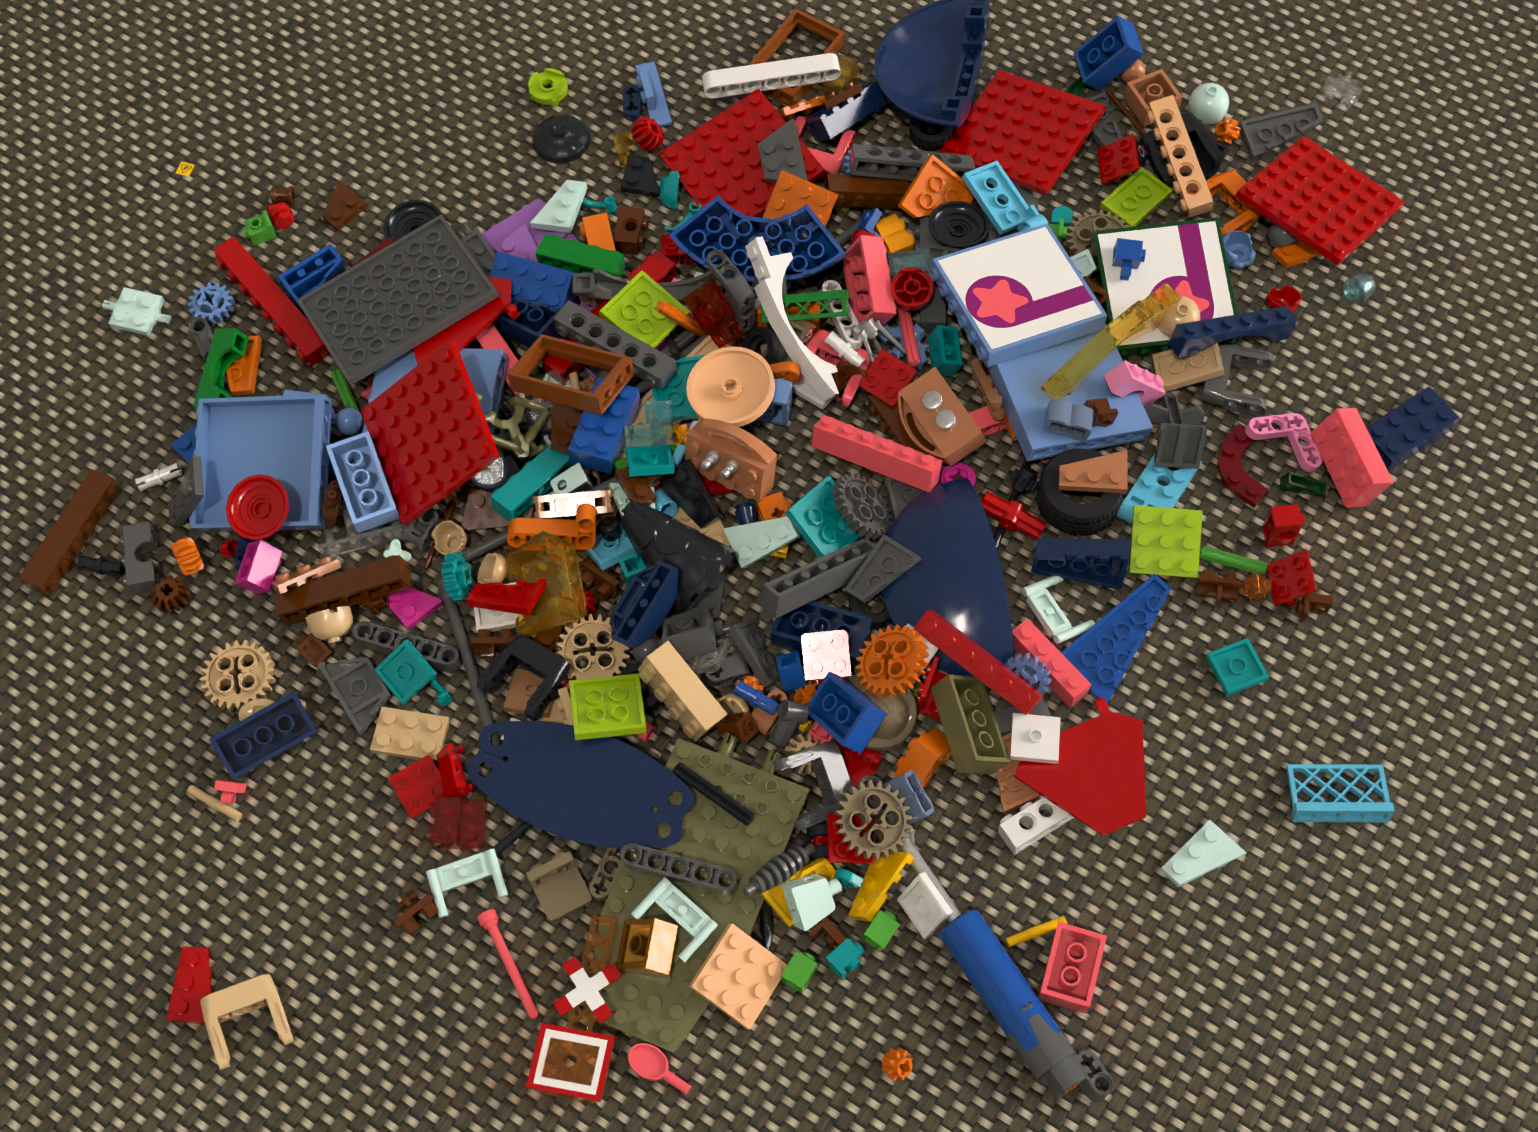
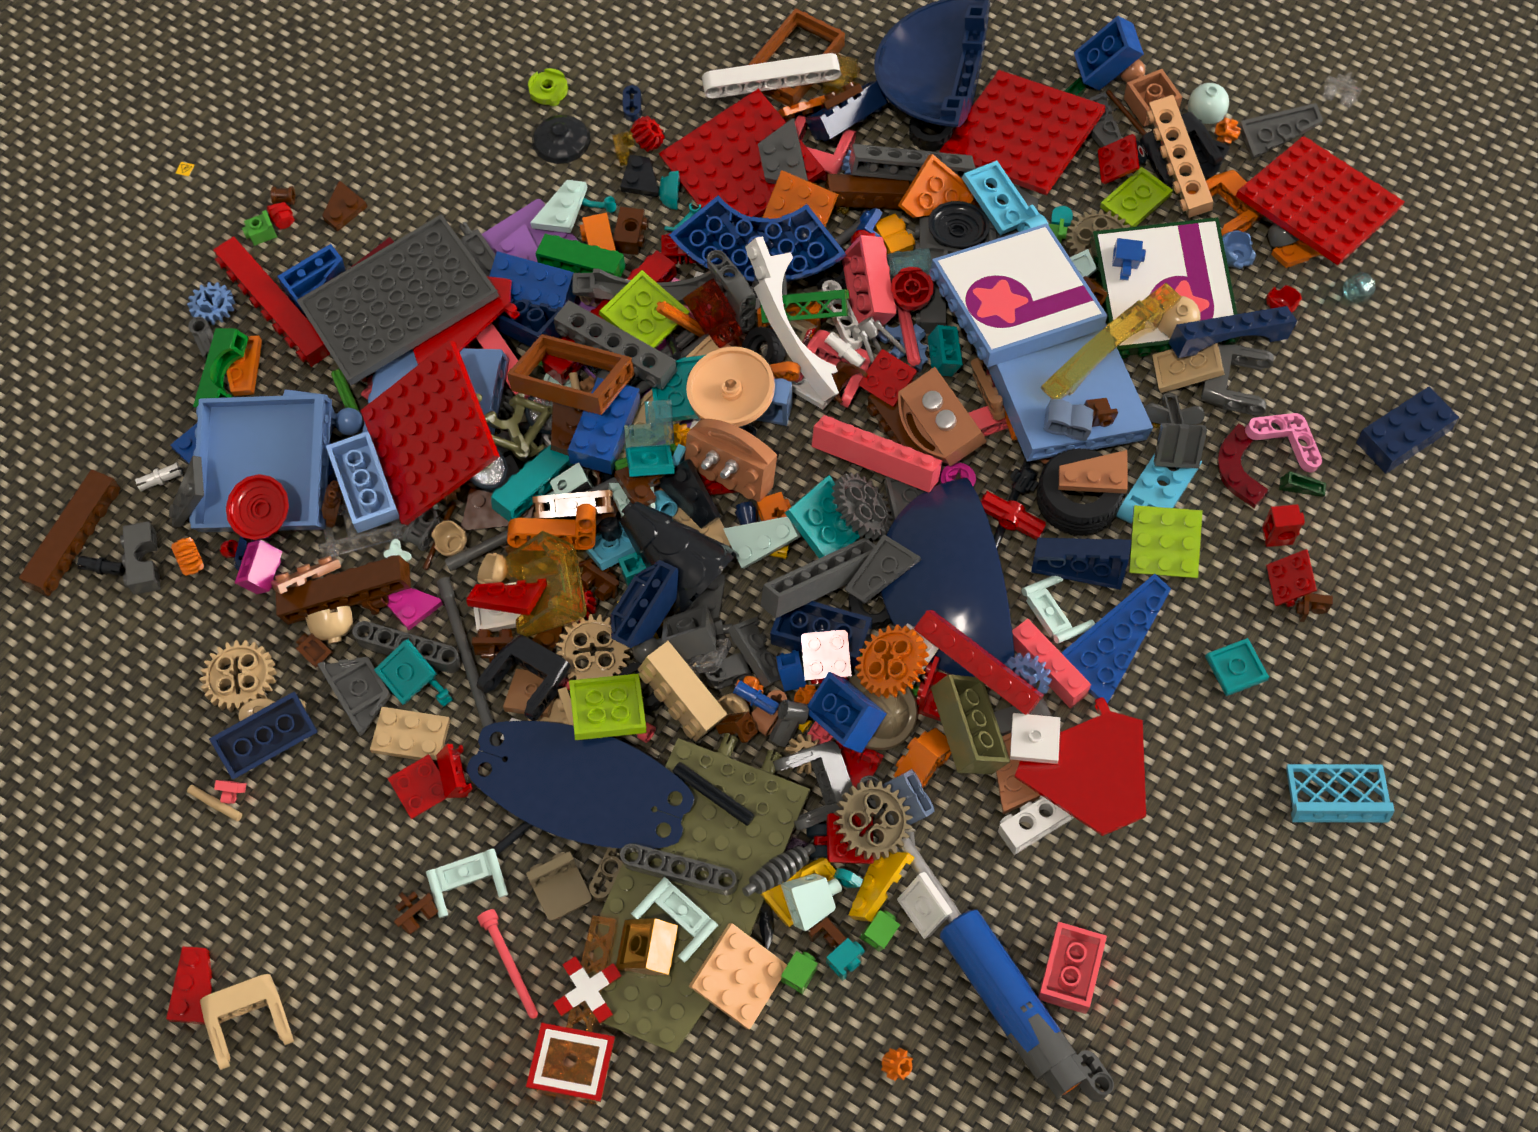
light aqua plate [102,287,172,336] -> none
reddish brown gear [150,575,190,614] -> none
black hat [383,200,441,242] -> none
clear red plate [428,797,487,849] -> none
teal gear [441,552,473,601] -> none
coral piece [628,1043,691,1094] -> none
medium blue bracket [635,62,672,127] -> none
yellow piece [1005,916,1067,947] -> none
bright pink arch [1104,360,1166,408] -> none
light aqua wing [1160,820,1246,887] -> none
reddish brown hips [1195,570,1241,605] -> none
bright green axle [1200,546,1267,576] -> none
clear orange gear [1242,573,1272,601] -> none
coral brick [1310,408,1394,508] -> none

